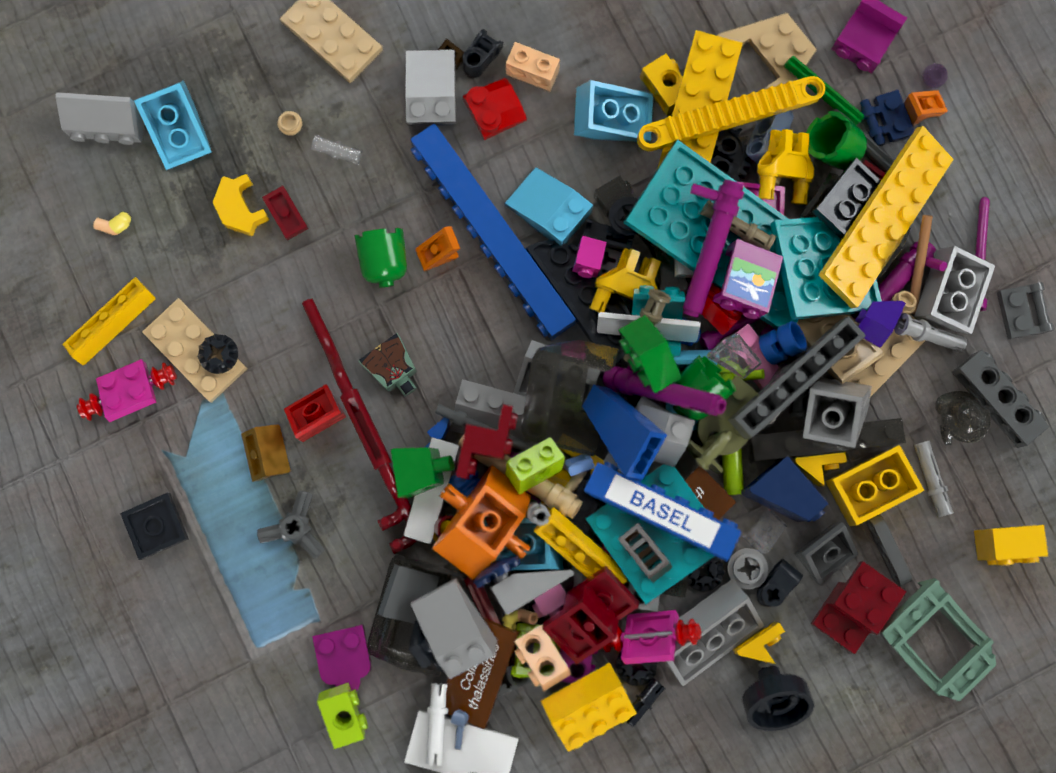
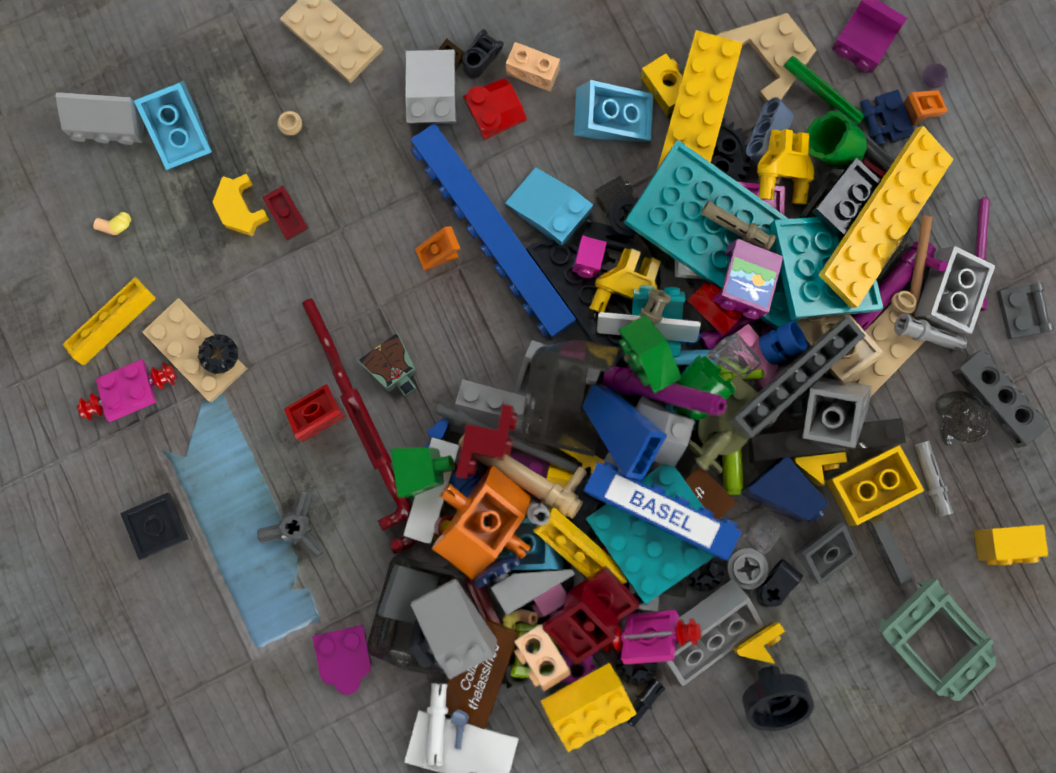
pearl gold panel [241,424,291,482] -> none
clear pin [311,135,363,165] -> none
lime brick [317,682,368,749] -> none
green cylinder [354,228,407,288] -> none
lime brick [505,437,565,495] -> none
medium blue tile [564,452,595,476] -> none
slope [618,523,673,583] -> none
yellow gear [637,76,825,152] -> none
magenta cylinder [682,179,745,318] -> none
dark red bracket [810,561,906,654] -> none
dark purple slope [855,301,906,348] -> none

